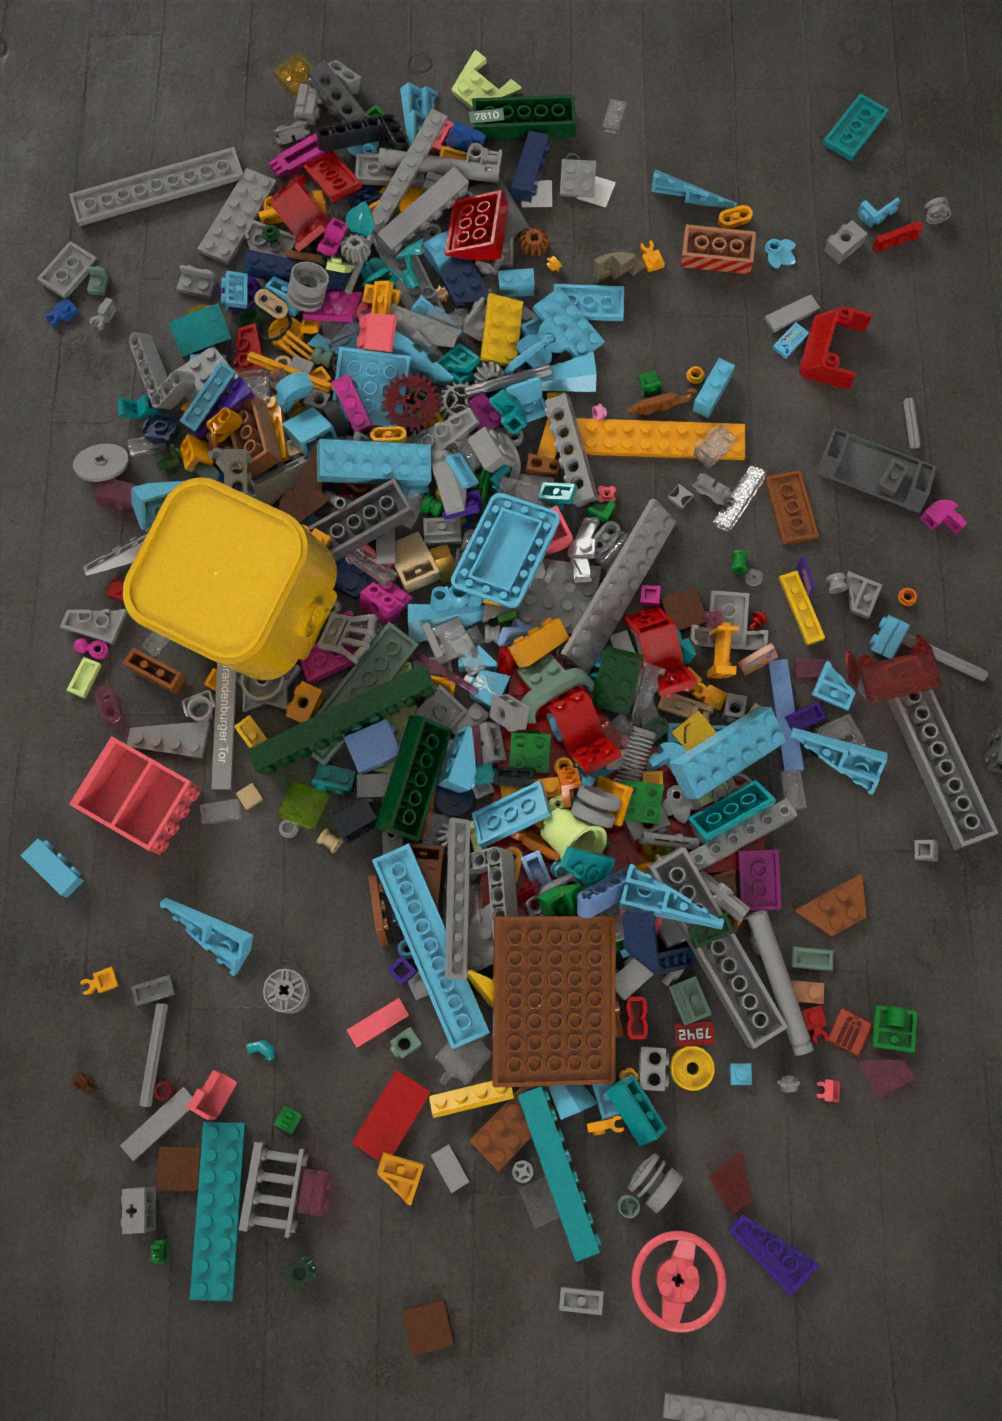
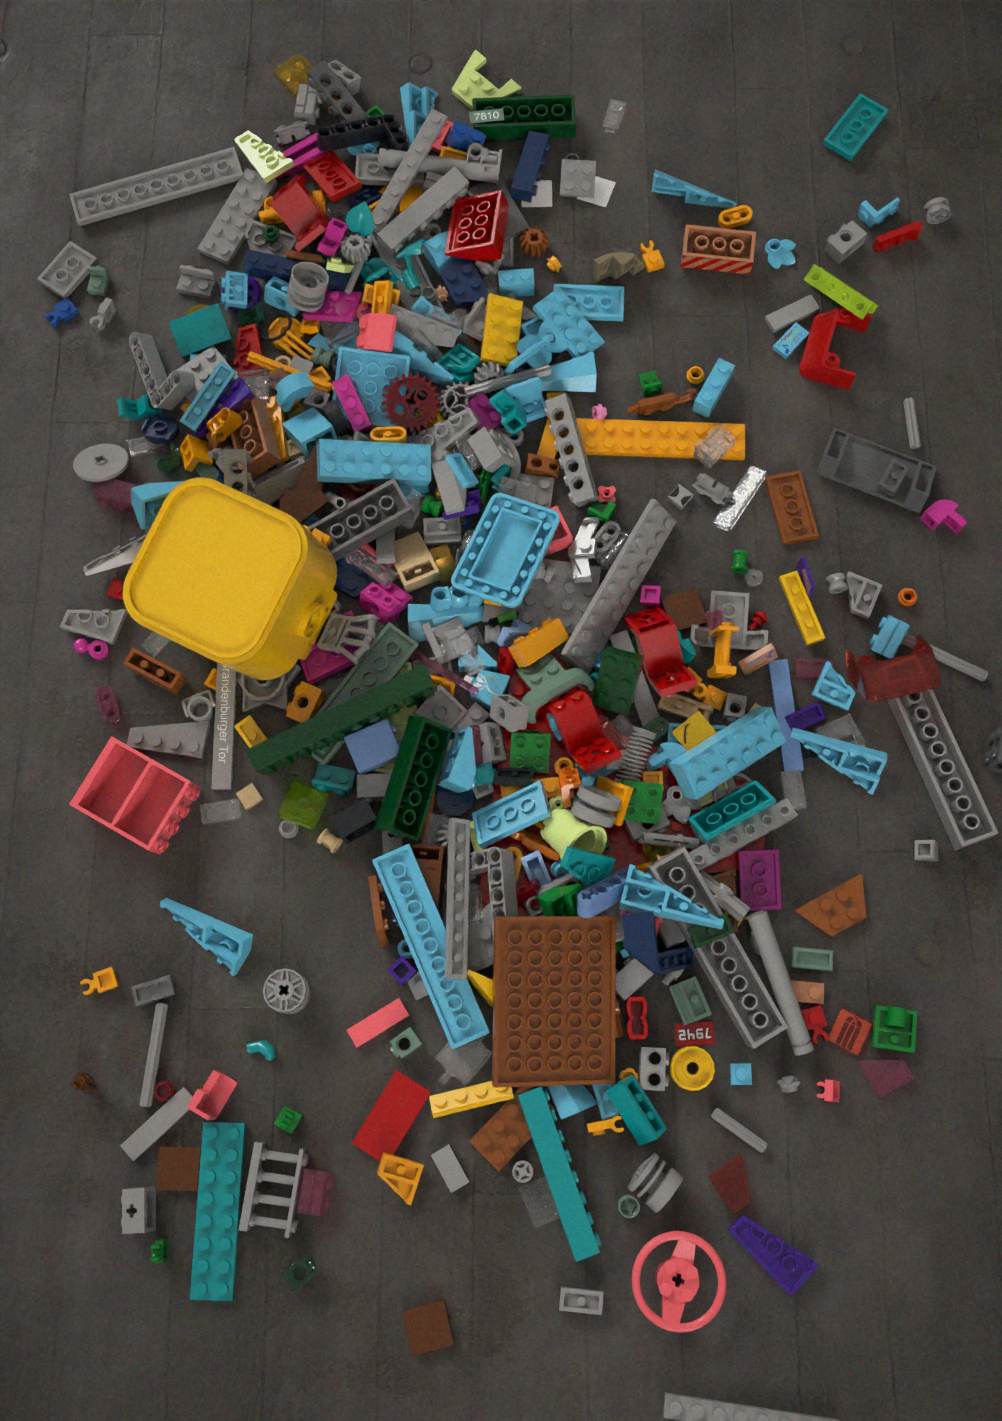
medium azure brick [20,838,84,898] -> none
yellowish green tile [67,657,102,699] -> none
tan plate [255,289,288,319] -> none
teal slope [537,482,578,510] -> none
clear wing [629,663,666,729] -> none
none -> yellowish green wing [234,130,295,183]
none -> light grey axle [711,1108,768,1152]
none -> lime fence [804,264,879,320]

